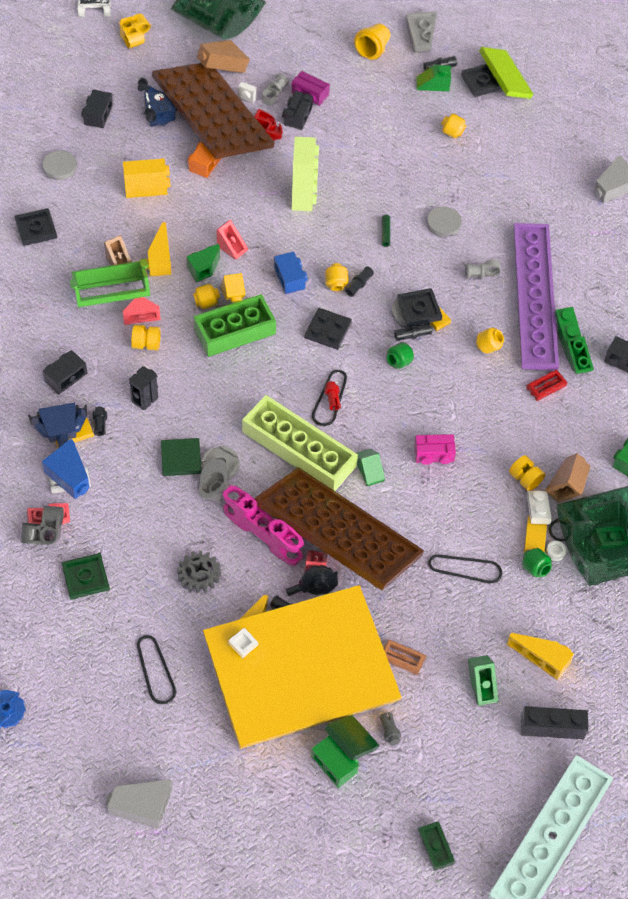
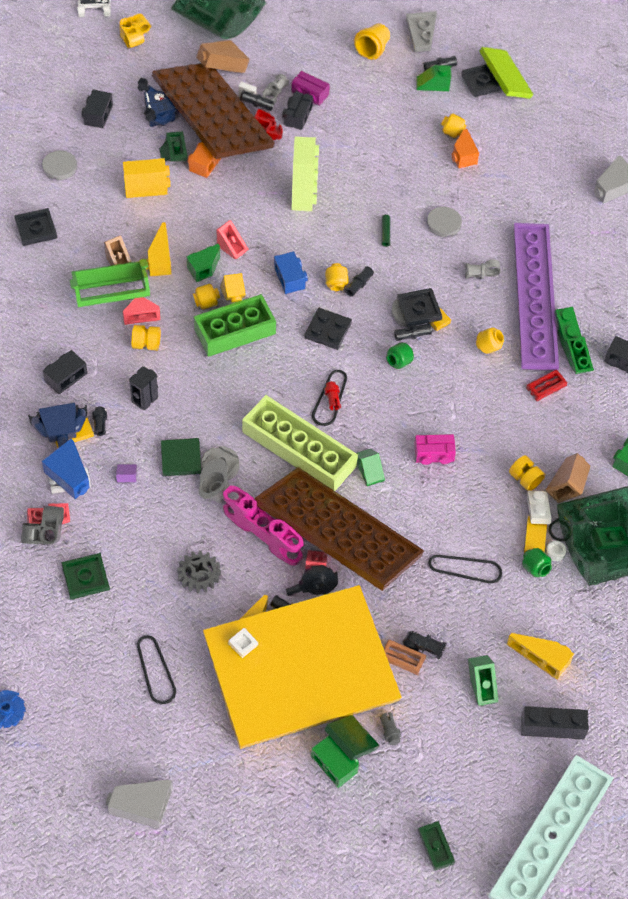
none -> medium lavender slope [116,464,137,482]
none -> dark green slope [159,131,188,161]
none -> black pin [240,90,274,111]
none -> black connector [403,631,447,659]
none -> orange slope [451,129,479,169]

